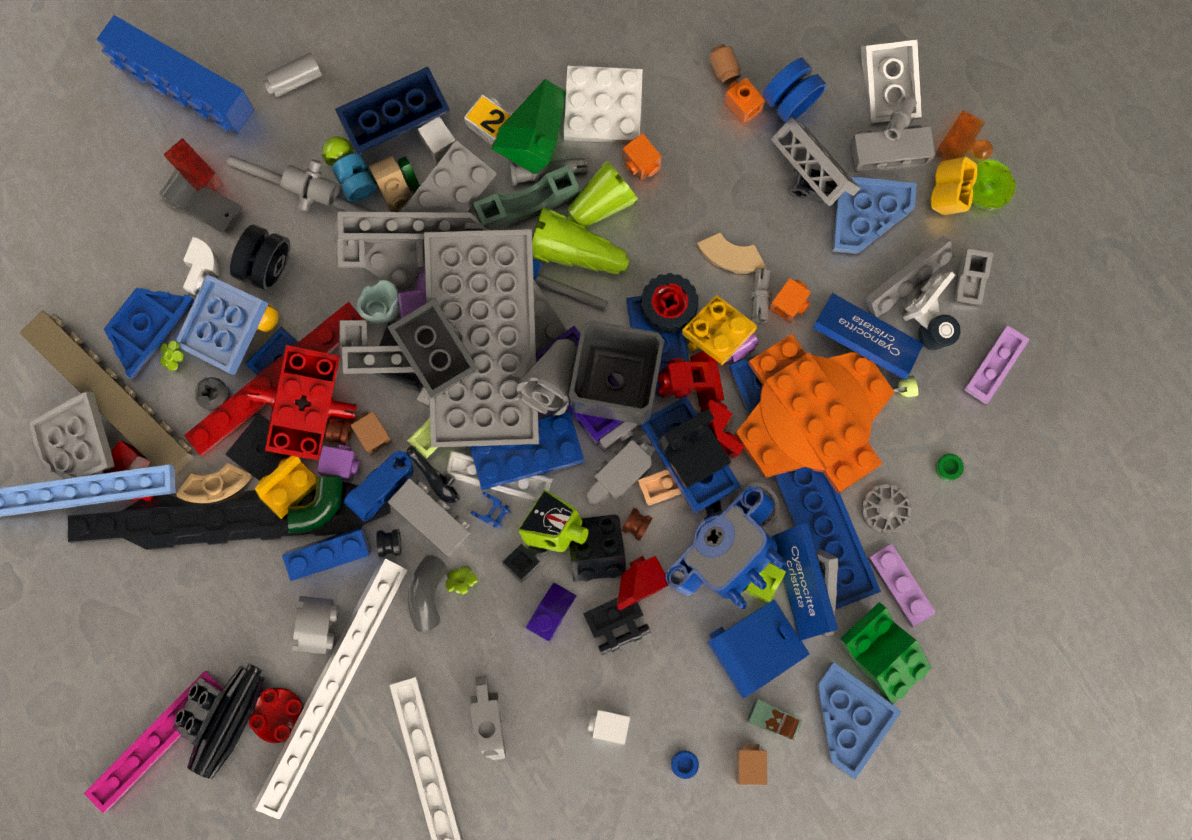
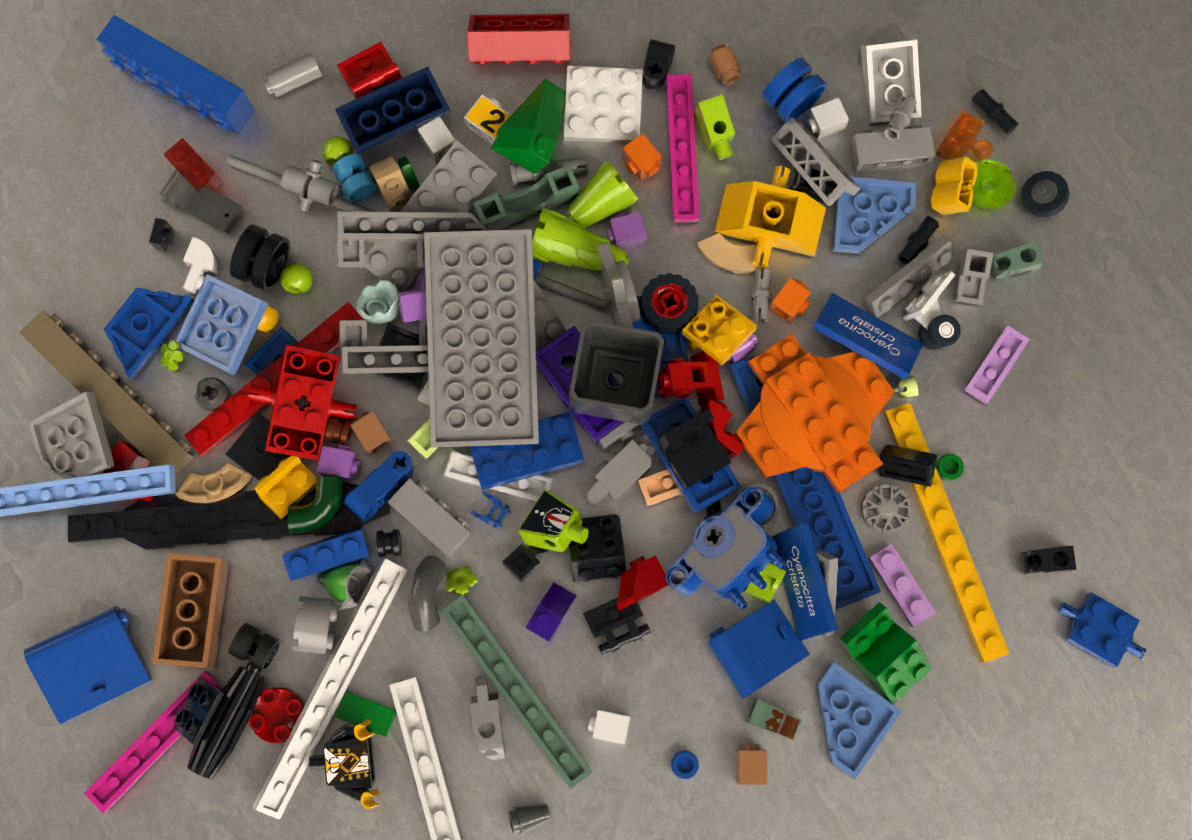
dark grey brick [387,298,479,399] -> none
black piece [406,446,460,503] -> none
light grey cone [517,339,578,415] -> none
copper wheel [621,508,653,541] -> none
orange brick [724,78,765,124] -> none
none -> blue door [24,606,152,724]
none -> black plate [149,218,174,252]
none -> medium nougat brick [152,553,229,669]
none -> pearl dark grey wheel [228,623,281,672]
none -> lime piece [280,263,313,294]
none -> torso [309,719,380,809]
none -> hat [317,558,371,610]
none -> green tile [335,691,397,737]
none -> red plate [337,42,402,99]
none -> sand green plate [441,595,593,789]
none -> slope [467,14,570,64]
none -> dark grey cone [508,804,551,835]
none -> light grey plate [598,242,640,328]
none -> medium lavender brick [606,212,647,249]
none -> black piece [642,39,675,91]
none -> dark pink plate [666,74,699,223]
none -> lime torso [694,94,735,160]
none -> yellow slope [714,166,826,268]
none -> white brick [806,98,849,140]
none -> black slope [879,445,937,487]
none -> yellow plate [884,403,1010,663]
none -> black pin [897,216,939,265]
none -> black pin [972,89,1019,135]
none -> sand green leg [992,241,1045,279]
none -> black wheel [1021,171,1070,217]
none -> black leg [1021,545,1077,574]
none -> blue plate [1058,593,1146,668]

